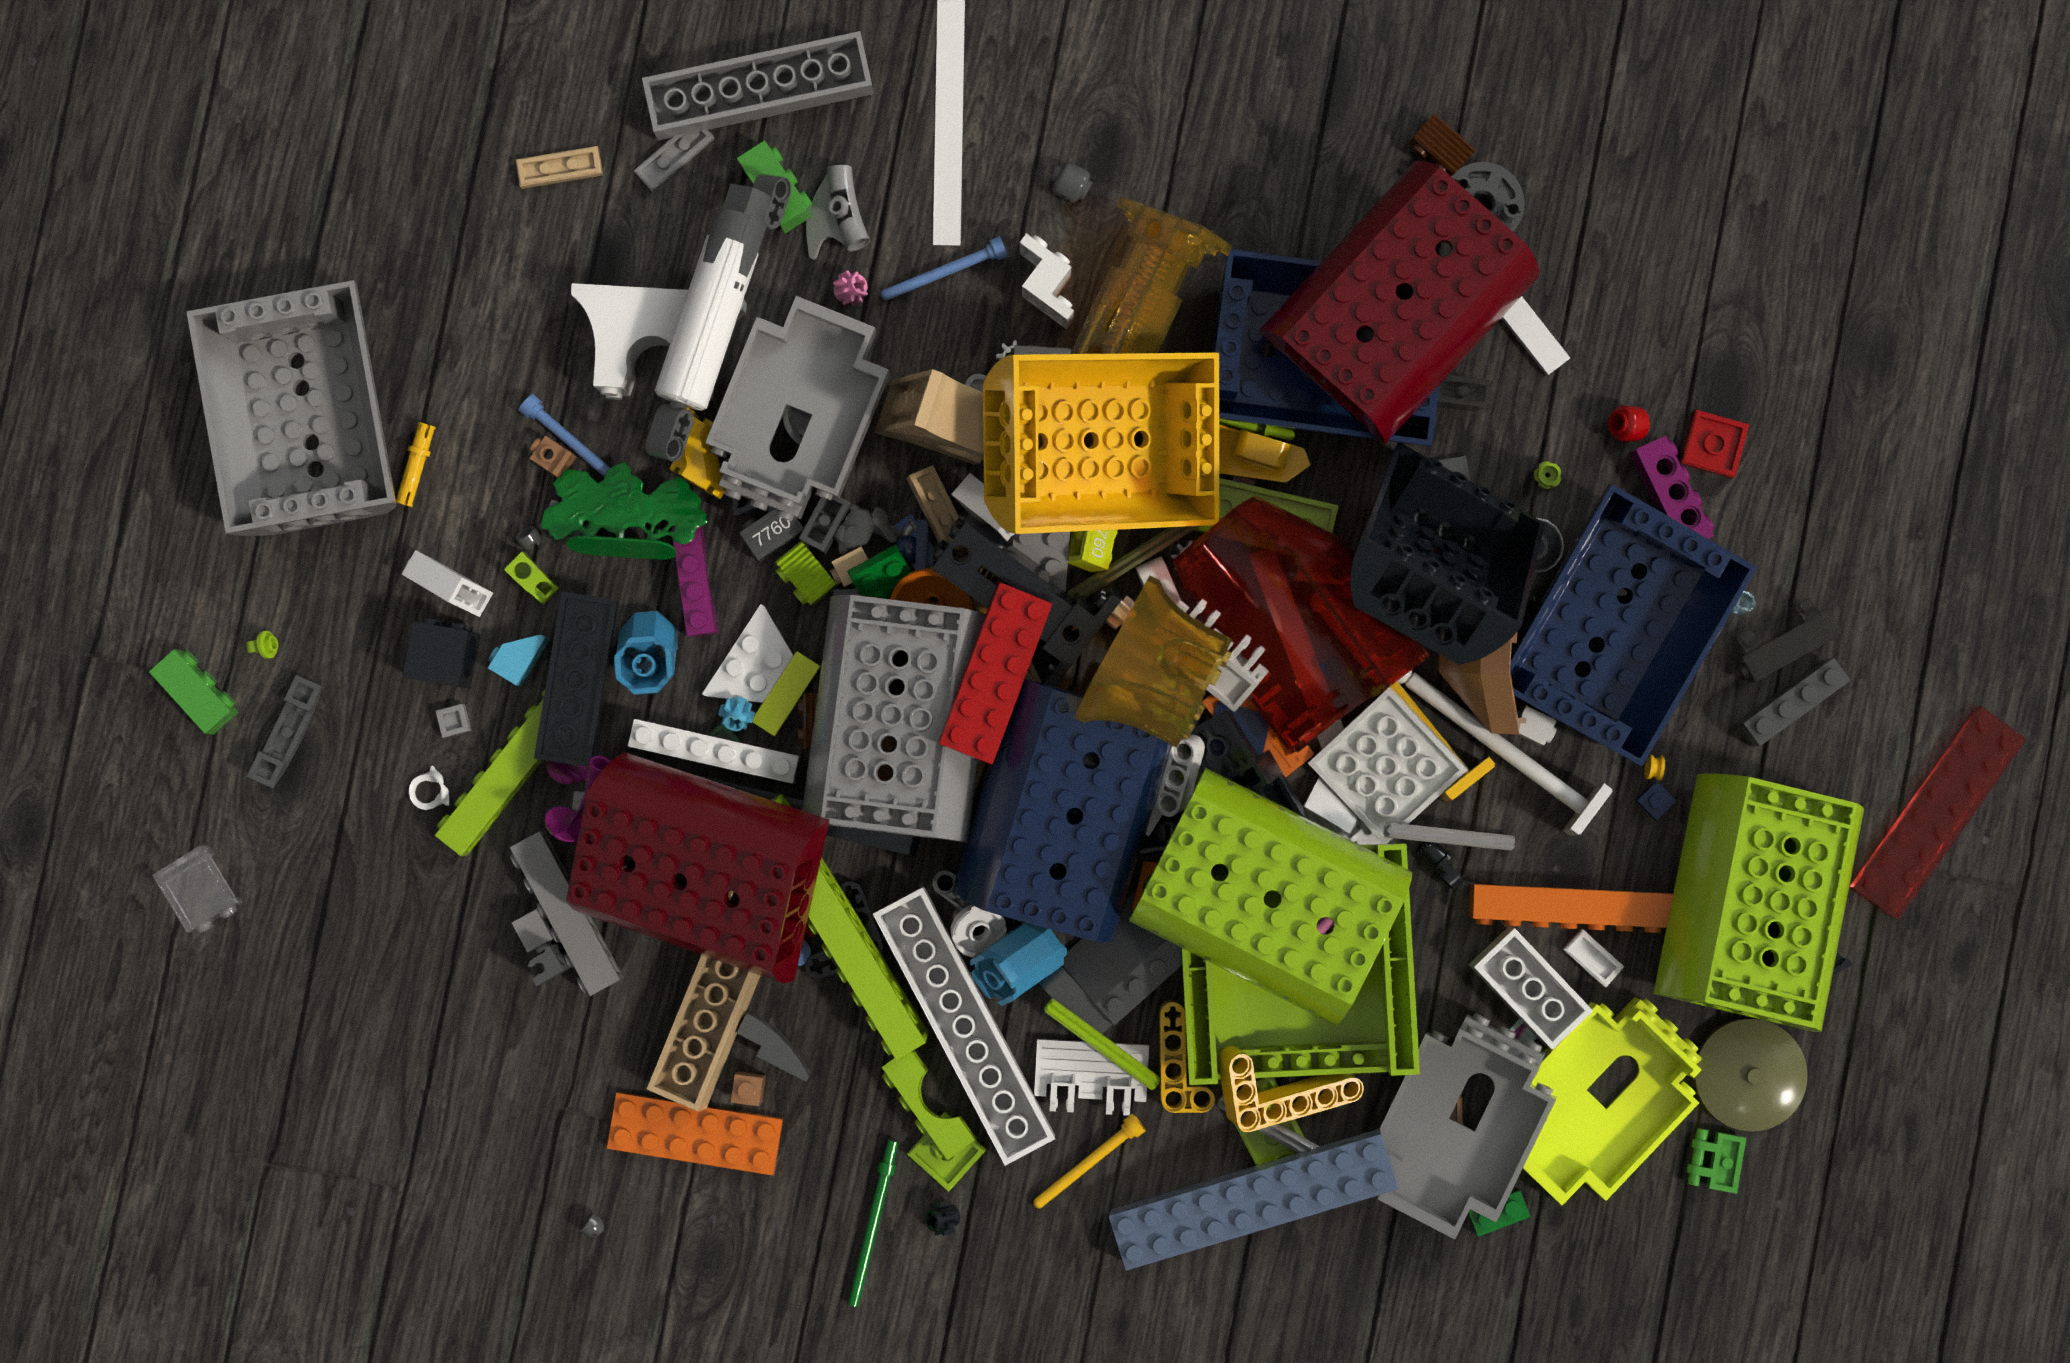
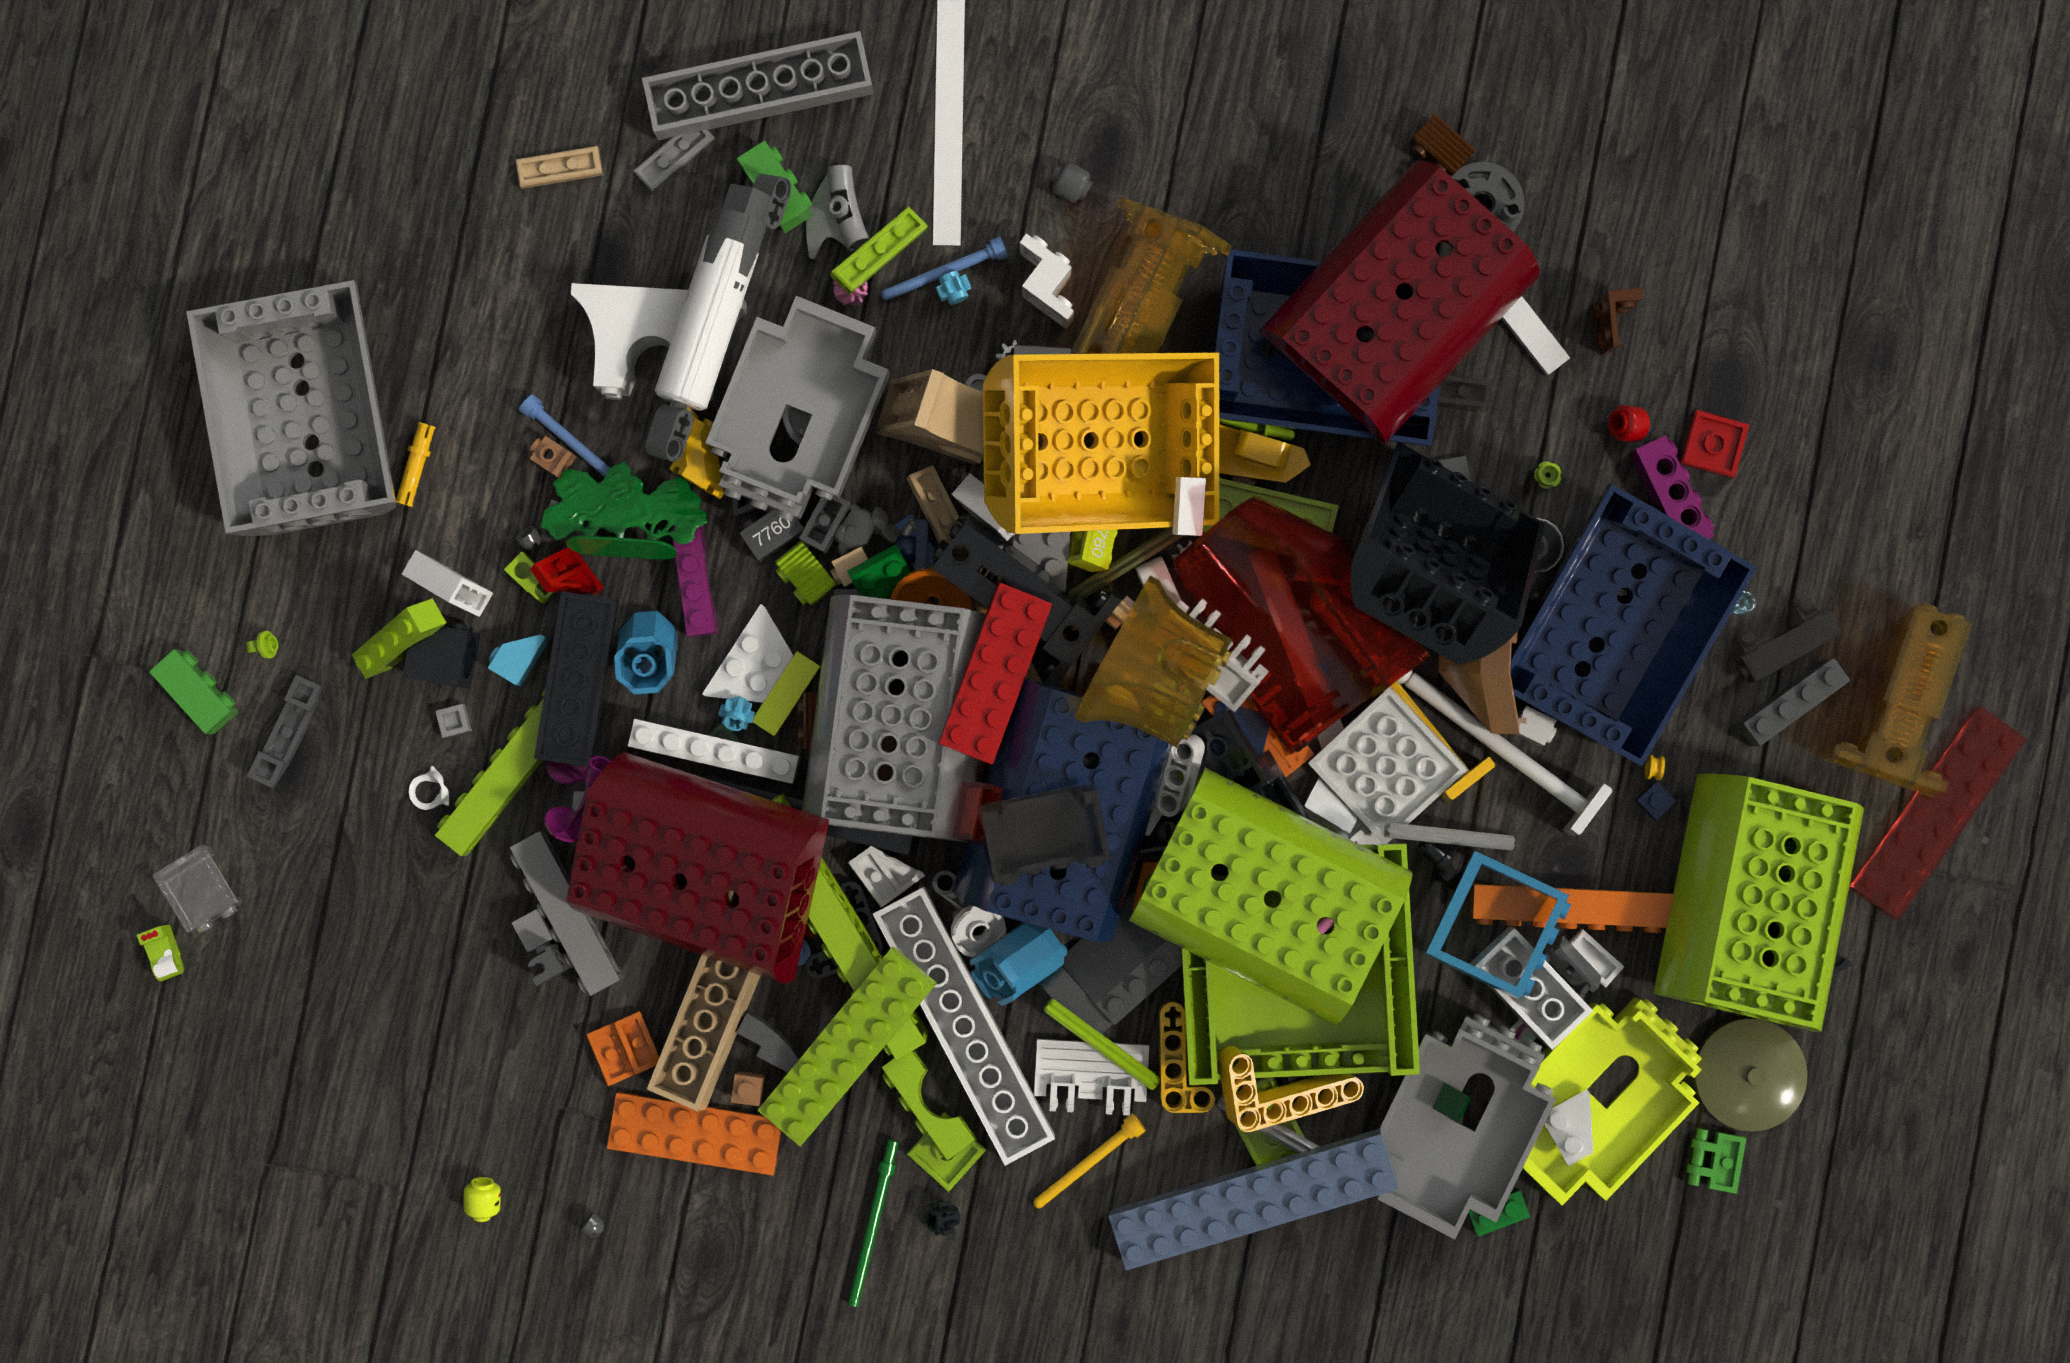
none -> lime leg [137,924,184,982]
none -> lime arch [352,598,446,679]
none -> neon yellow head [464,1177,501,1222]
none -> red wing [529,547,604,595]
none -> orange slope [586,1011,659,1086]
none -> lime plate [758,946,937,1147]
none -> lime tile [830,206,928,295]
none -> white wing [848,846,925,908]
none -> medium azure gear [936,271,971,305]
none -> clear red brick [953,781,1003,844]
none -> clear smoke windscreen [977,784,1110,886]
none -> white tile [1172,477,1206,536]
none -> dark azure window [1426,851,1571,1000]
none -> dark green tile [1432,1083,1471,1122]
none -> dark grey hinge [1542,936,1601,999]
none -> white wing [1544,1090,1593,1166]
none -> reddish brown bracket [1593,288,1643,355]
none -> clear yellow brick [1824,603,1972,797]

